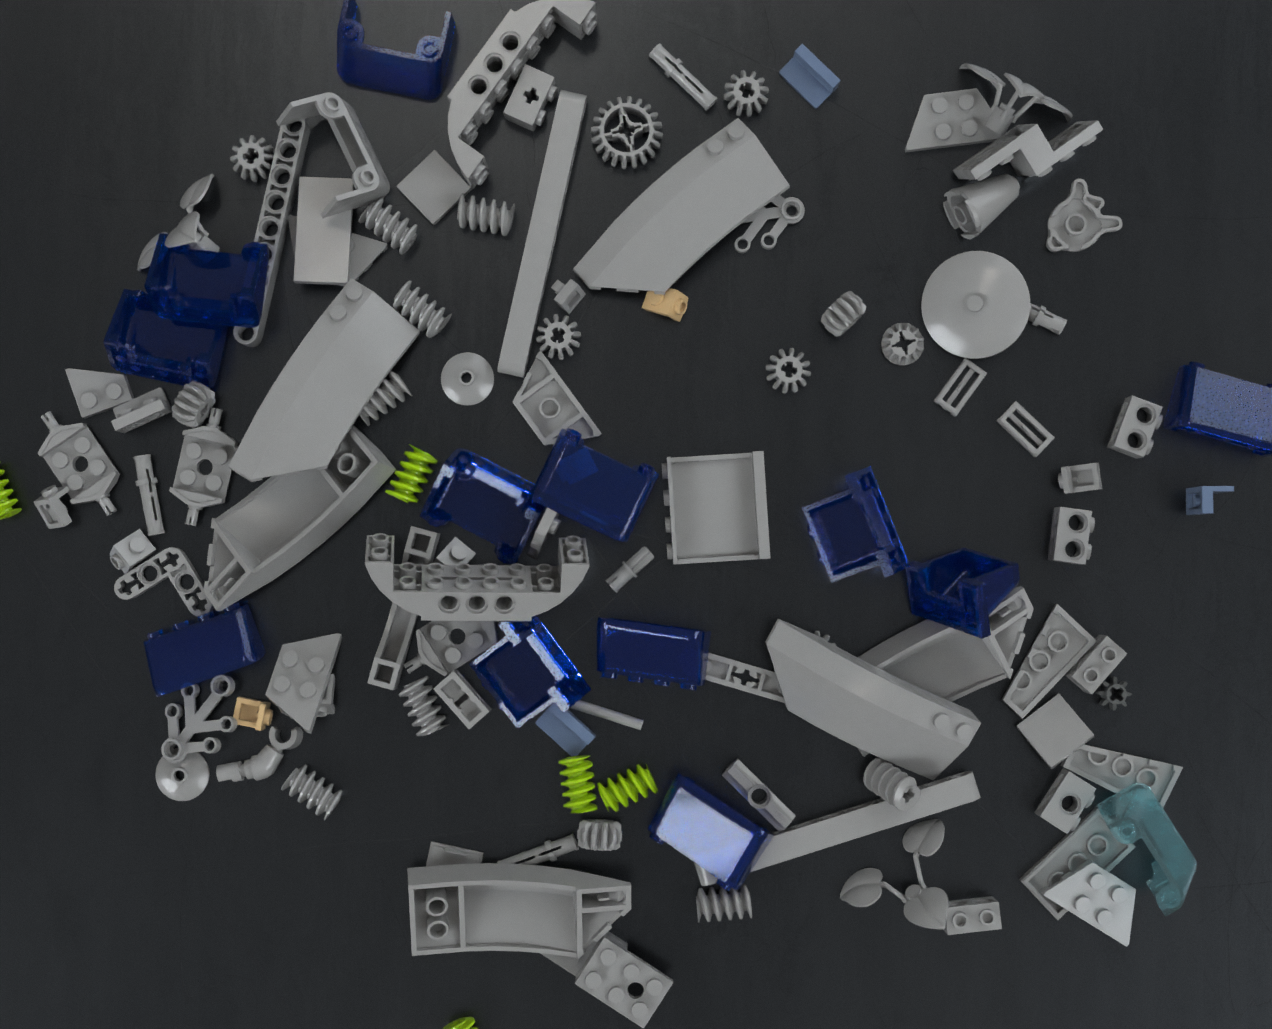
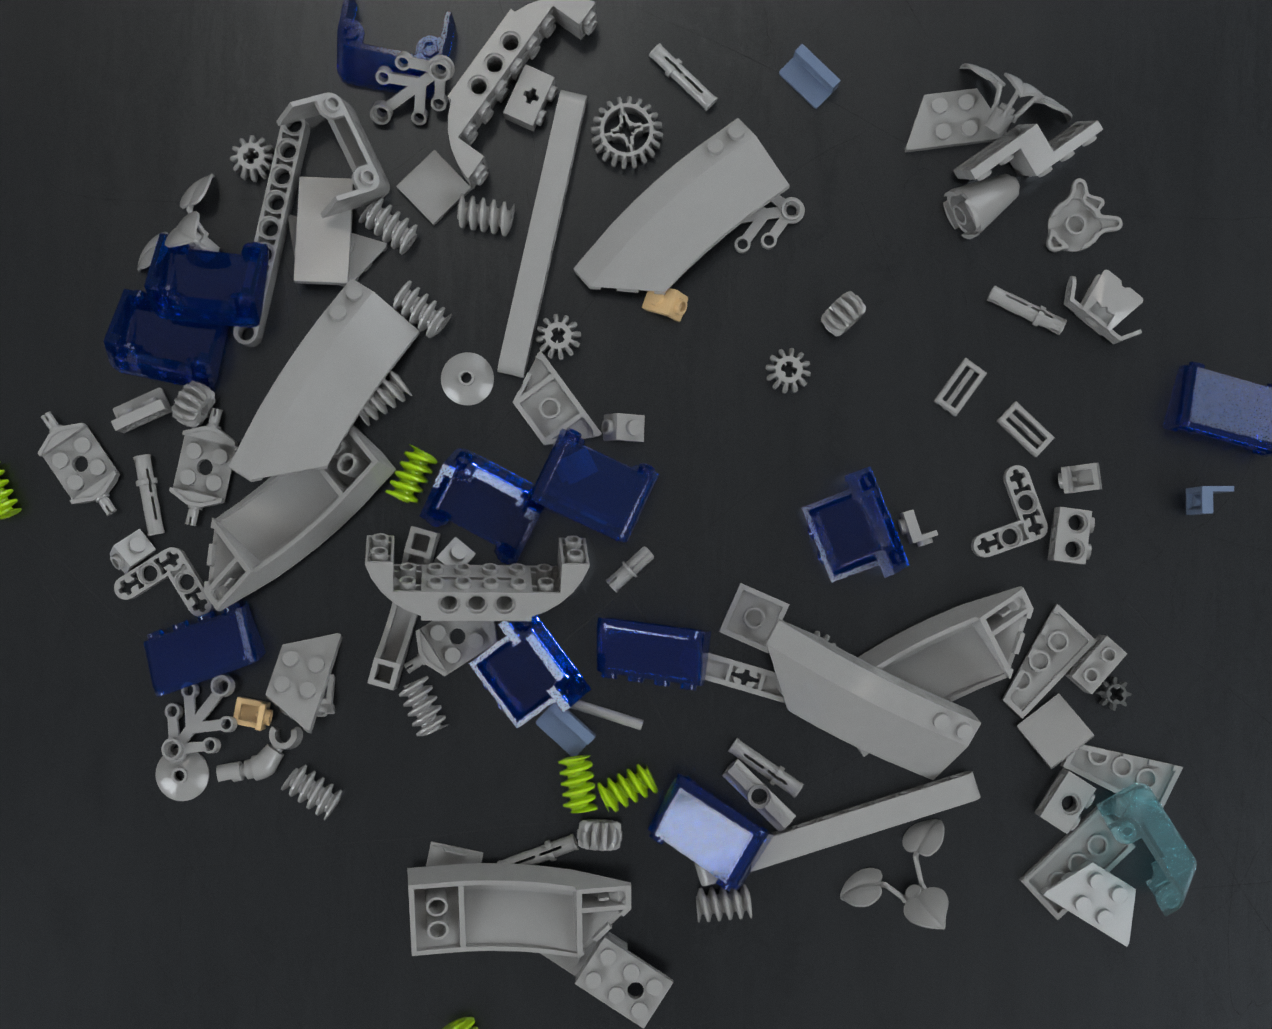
light grey bracket [33,485,72,529] -> none
light grey wing [65,368,134,418] -> none
light grey brick [433,669,492,729] -> none
light grey wing [527,508,561,560] -> none
light grey tile [551,279,586,314] -> none
light grey panel [661,451,770,565] -> none
light grey gear [723,70,769,117] -> none
light grey piece [863,757,921,811] -> none
light grey gear [881,323,924,365] -> none
clear blue windscreen [905,547,1020,639] -> none
light grey dish [921,251,1030,359] -> none
light grey brick [944,896,1002,935] -> none
light grey brick [1107,395,1163,459] -> none
none -> light grey plant [370,51,455,125]
none -> light grey bracket [601,413,645,442]
none -> light grey tile [719,583,790,653]
none -> light grey pin [728,738,804,798]
none -> light grey bracket [898,509,938,547]
none -> light grey beam [971,465,1048,558]
none -> light grey piece [1064,270,1143,344]

